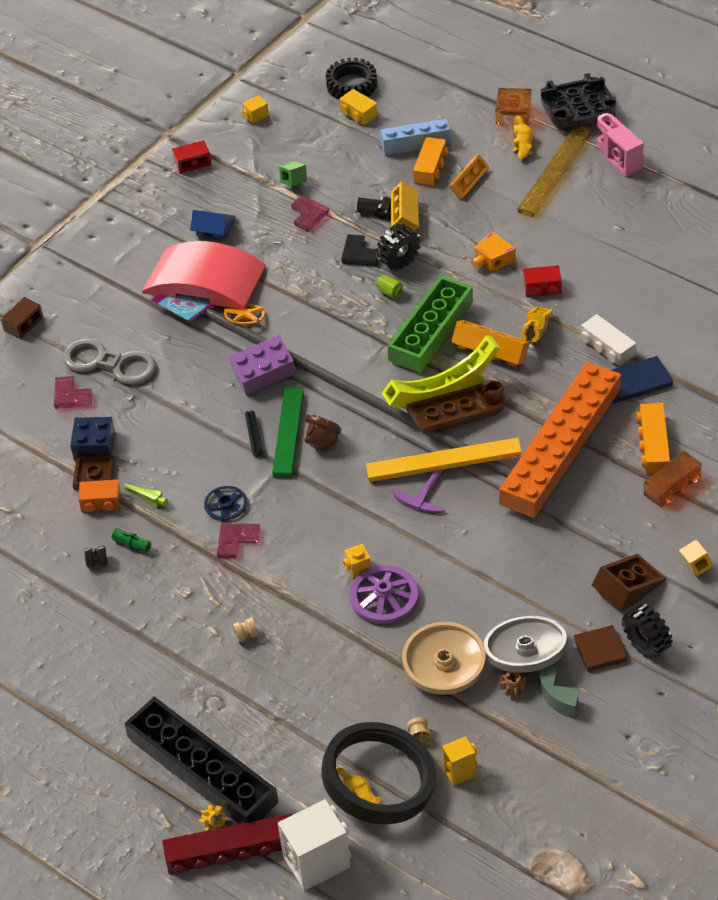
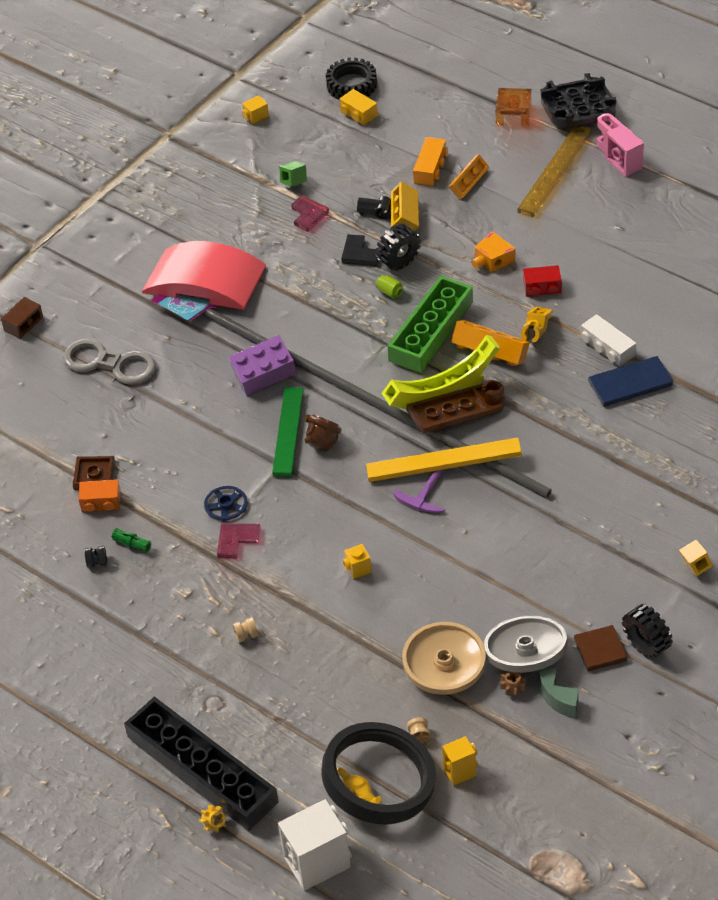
clear pink tile [54,376,92,409] -> none
dark blue brick [70,417,115,461] -> none
lime piece [124,484,168,509] -> none
dark red brick [162,813,292,874] -> none
red brick [172,140,212,174] -> none
blue slope [190,210,235,238] -> none
light orange wheel [224,303,265,325] -> none
black axle [245,410,263,457] -> none
medium lavender wheel [350,565,419,624] -> none
light blue slope [378,119,451,156] -> none
orange brick [499,362,621,518] -> none
yellow animal [513,116,534,160] -> none
reddish brown slope [592,553,666,610] -> none
light orange brick [636,403,670,475] -> none
clear orange brick [643,451,702,508] -> none

